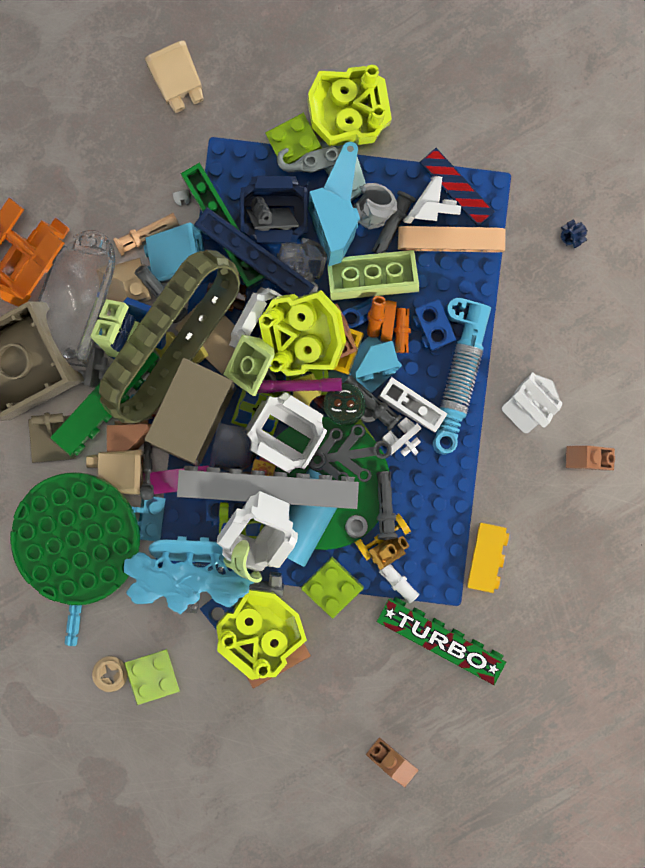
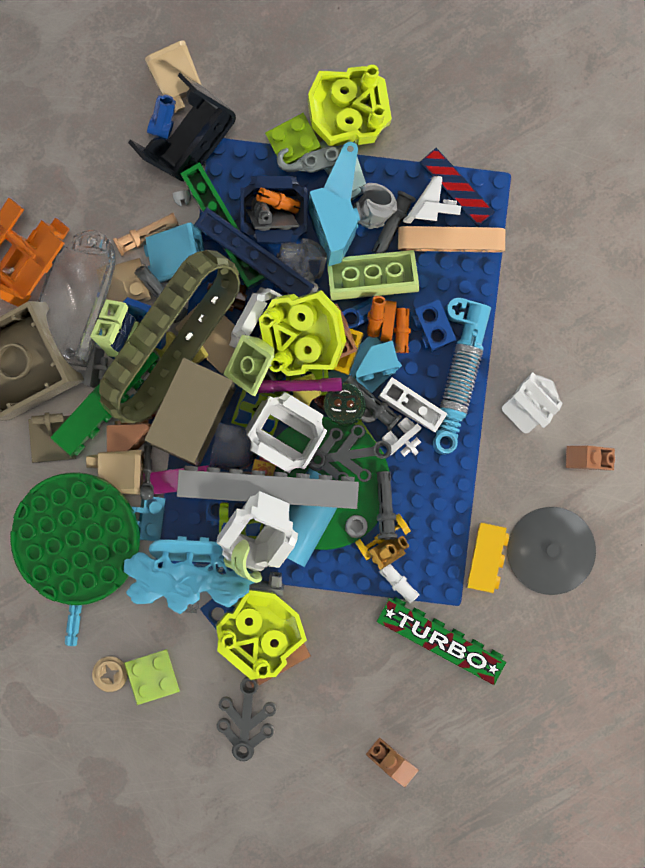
lime plate [301,557,364,619] -> none
dark blue gear [560,219,588,248] -> none
none -> black windscreen [128,73,236,182]
none -> blue piece [147,94,176,140]
none -> dark grey plant [217,677,277,761]
none -> orange pin [256,187,301,214]
none -> dark grey dish [507,507,596,595]

